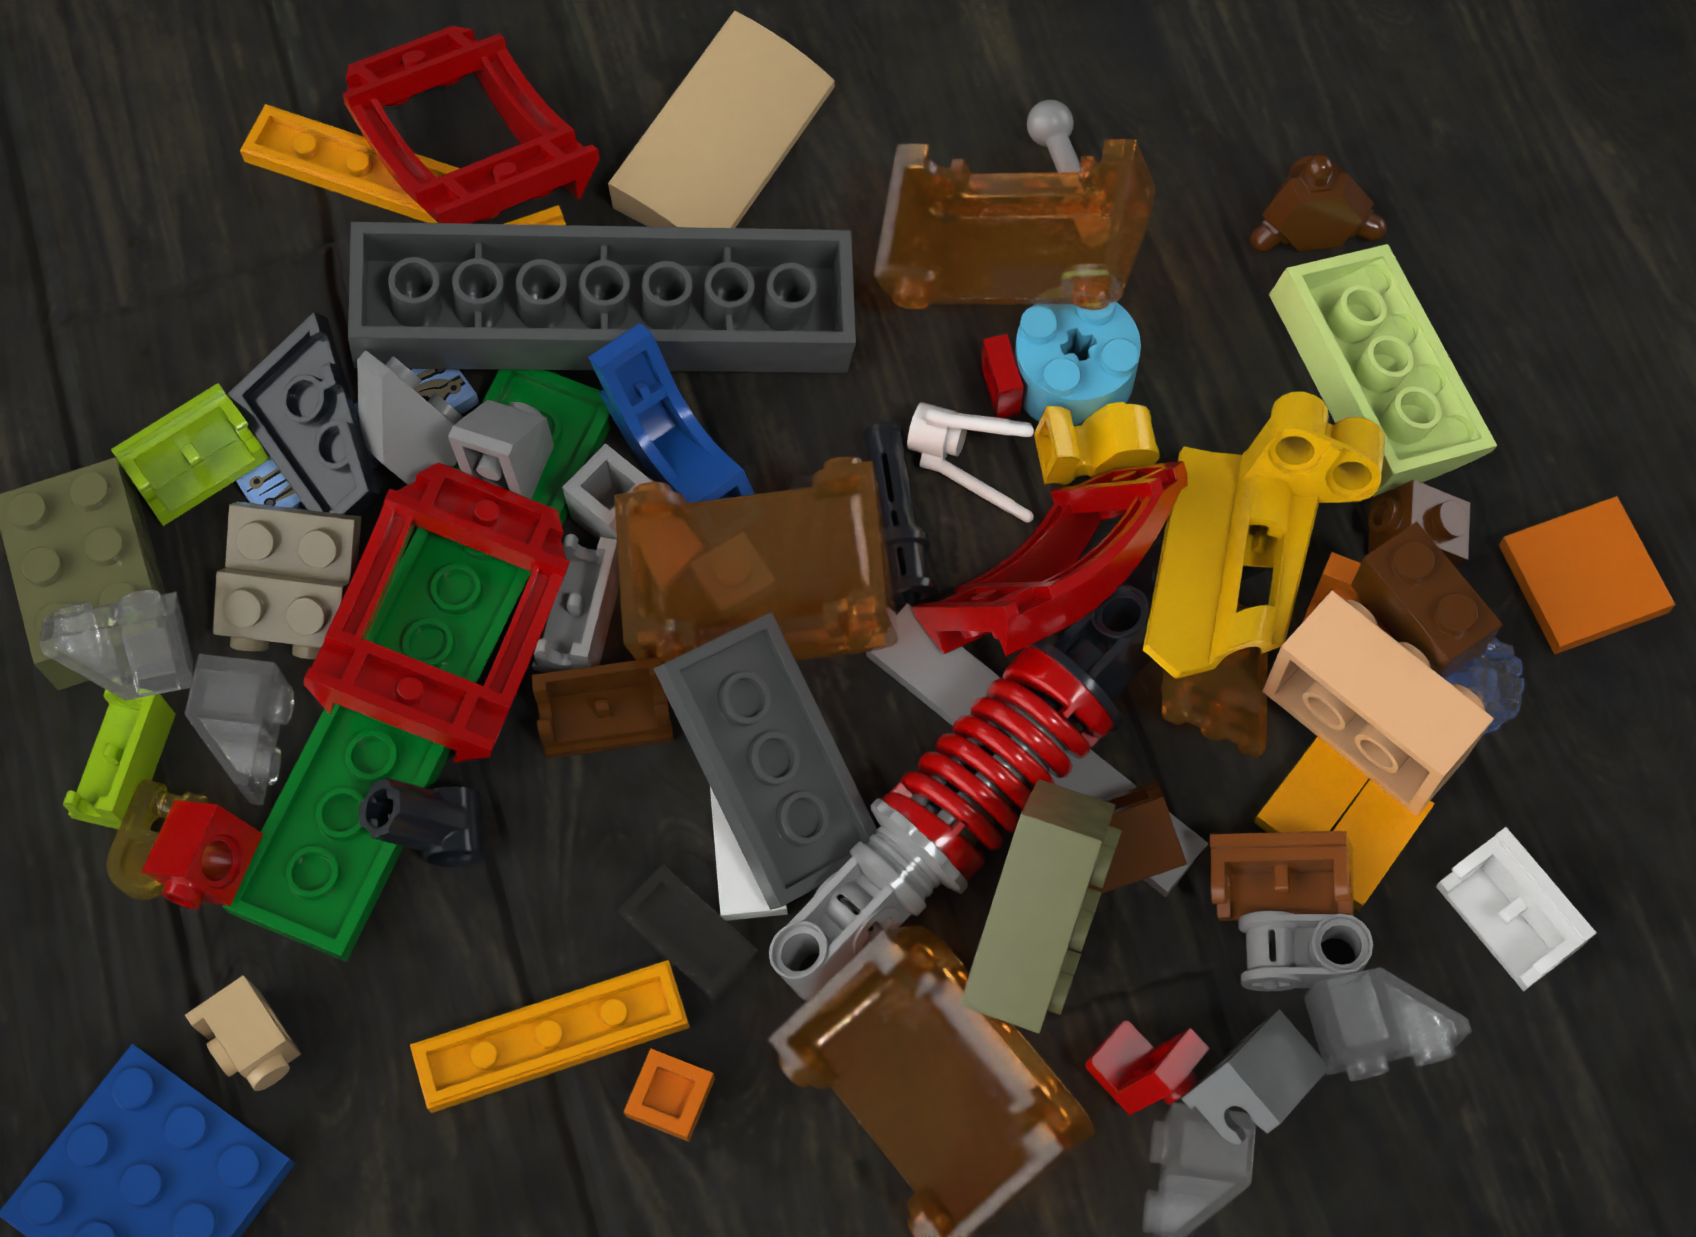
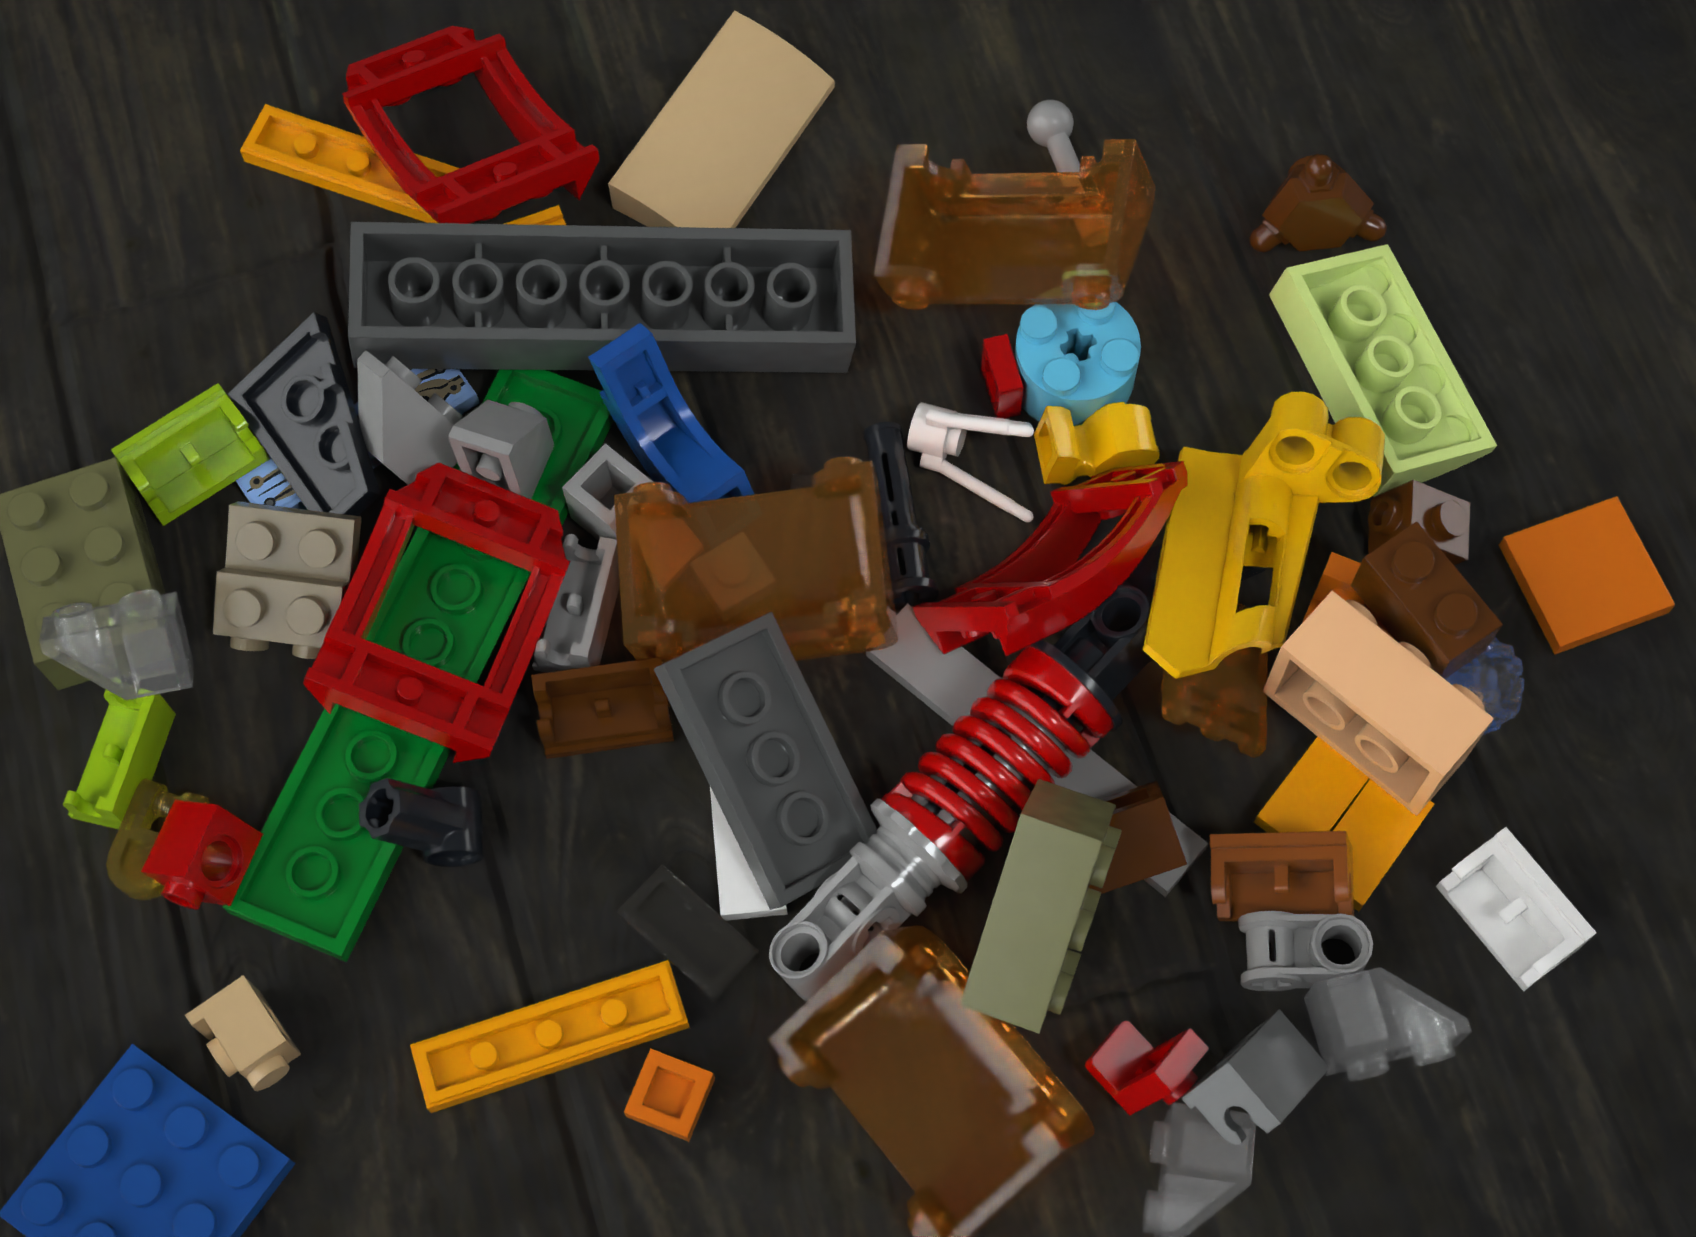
clear slope [184,654,294,805] -> none

